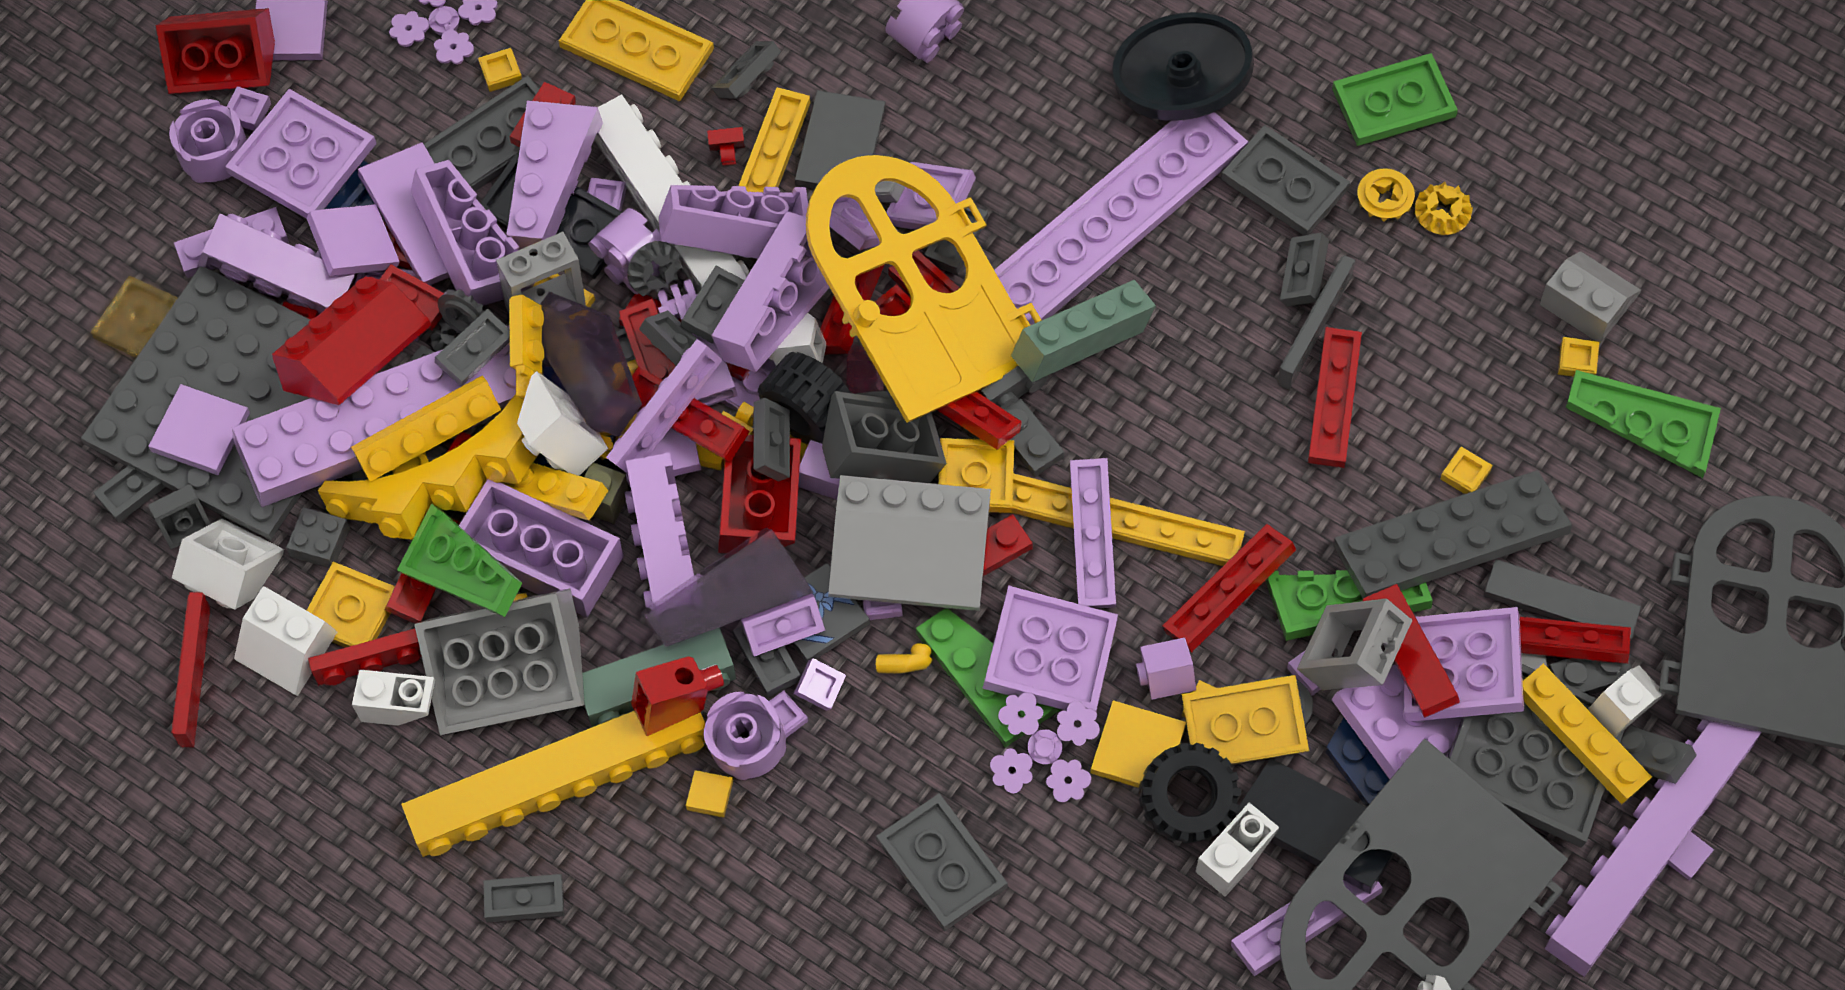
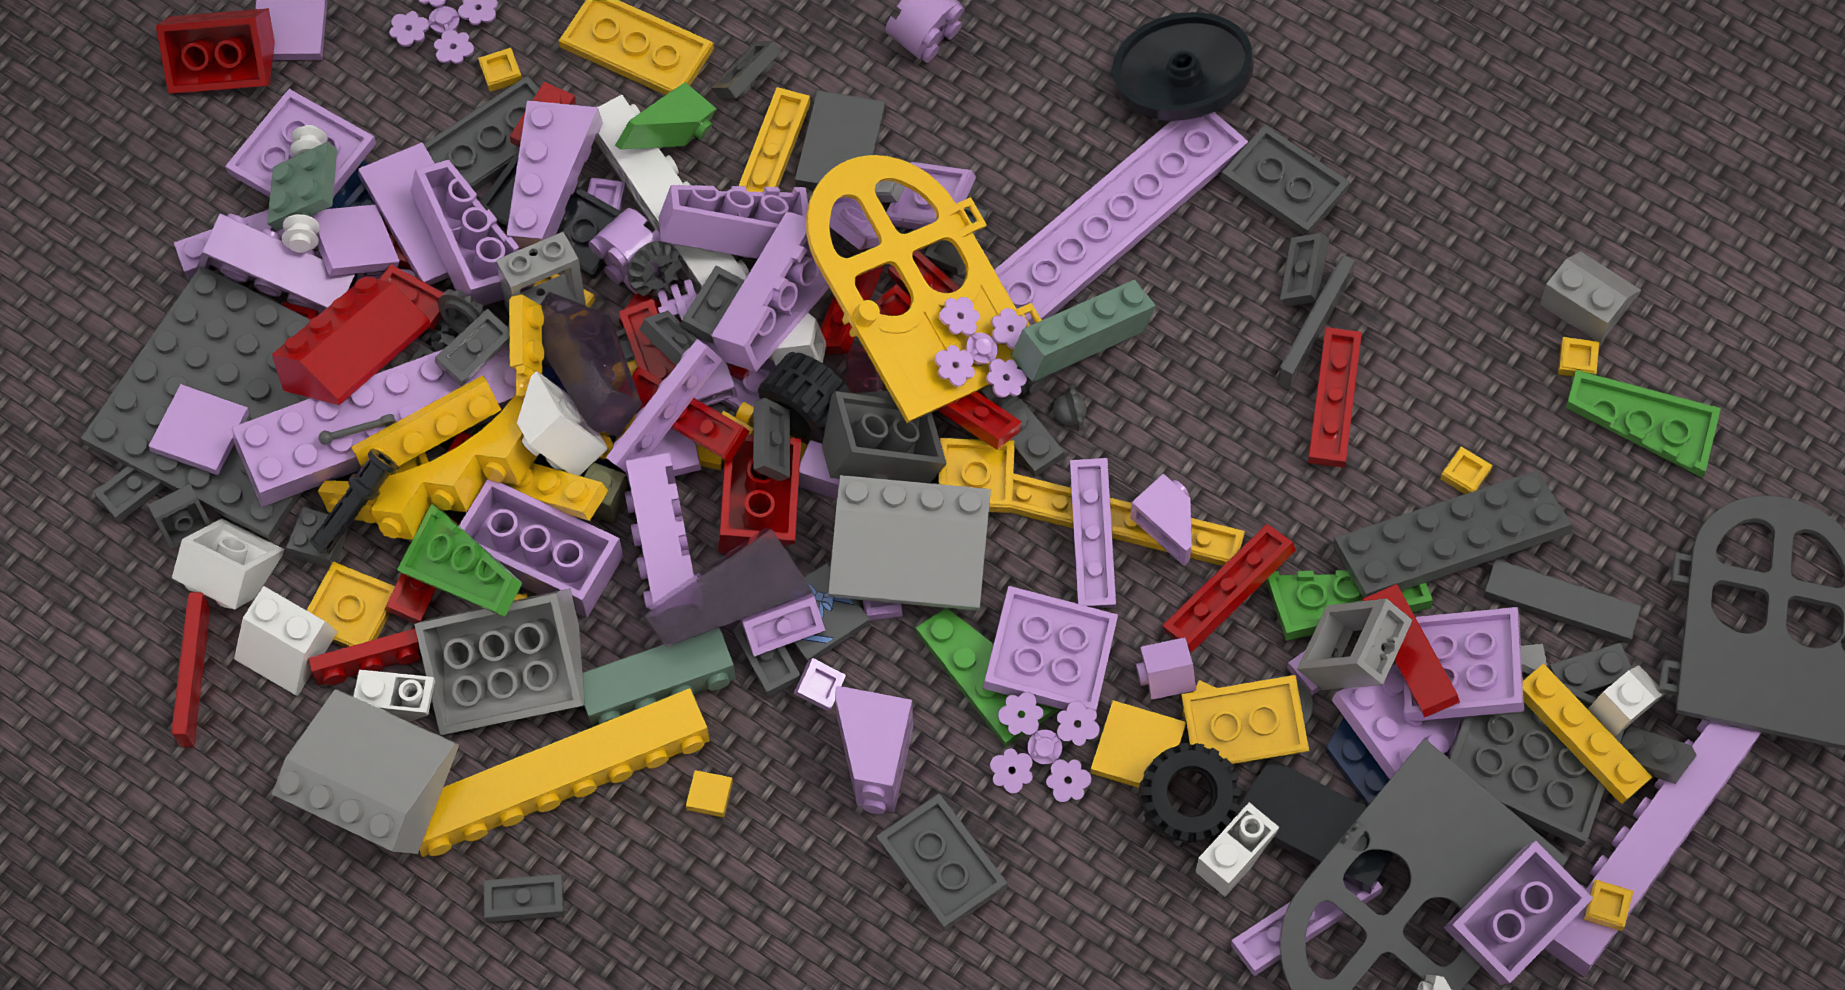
clear yellow tile [91,276,178,358] -> none
lavender brick [169,99,247,183] -> none
lavender plate [227,87,271,131] -> none
red torso [631,656,724,736] -> none
lavender brick [704,692,786,780] -> none
red tile [707,127,745,166] -> none
lavender tile [769,690,808,738] -> none
yellow arm [875,643,932,674] -> none
red plate [983,514,1033,576] -> none
bright green plate [1332,53,1458,146] -> none
yellow gear [1357,169,1415,222] -> none
yellow gear [1415,181,1473,235] -> none
red tile [1520,617,1631,664] -> none
lavender tile [1667,831,1714,881] -> none
none -> sand green plate [267,125,337,253]
none -> light grey slope [272,689,460,854]
none -> black pin [310,448,399,555]
none -> dark grey hinge [318,414,396,445]
none -> bright green slope [615,82,717,150]
none -> lavender slope [835,685,914,814]
none -> lavender plant [935,297,1027,398]
none -> dark grey piece [1053,385,1087,430]
none -> lavender slope [1130,474,1191,566]
none -> lavender brick [1443,841,1593,985]
none -> yellow tile [1583,879,1634,931]

